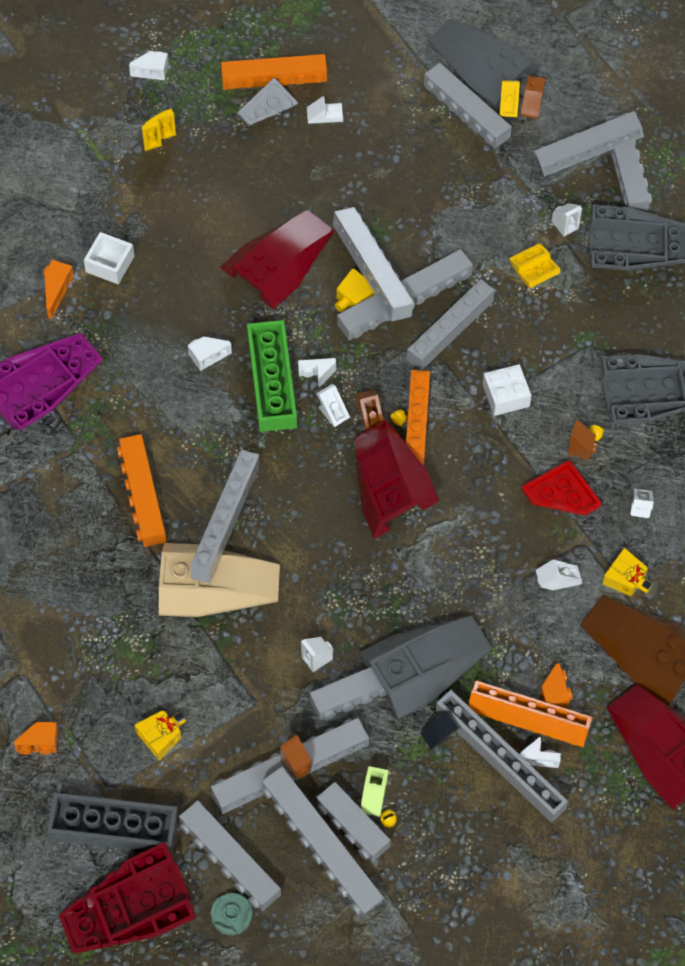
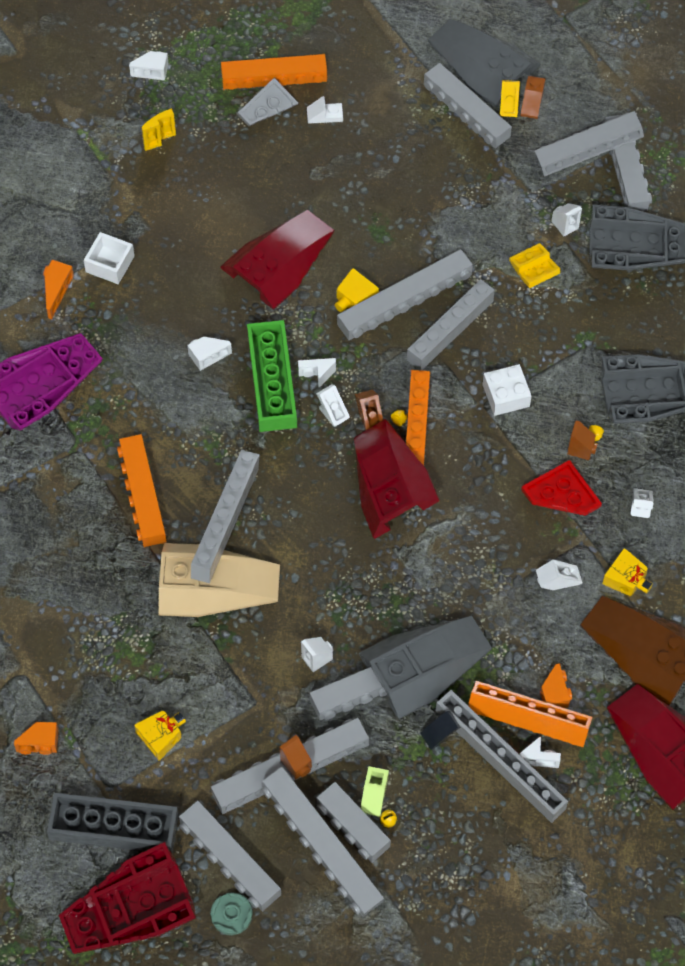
brick [333,207,415,322] -> none

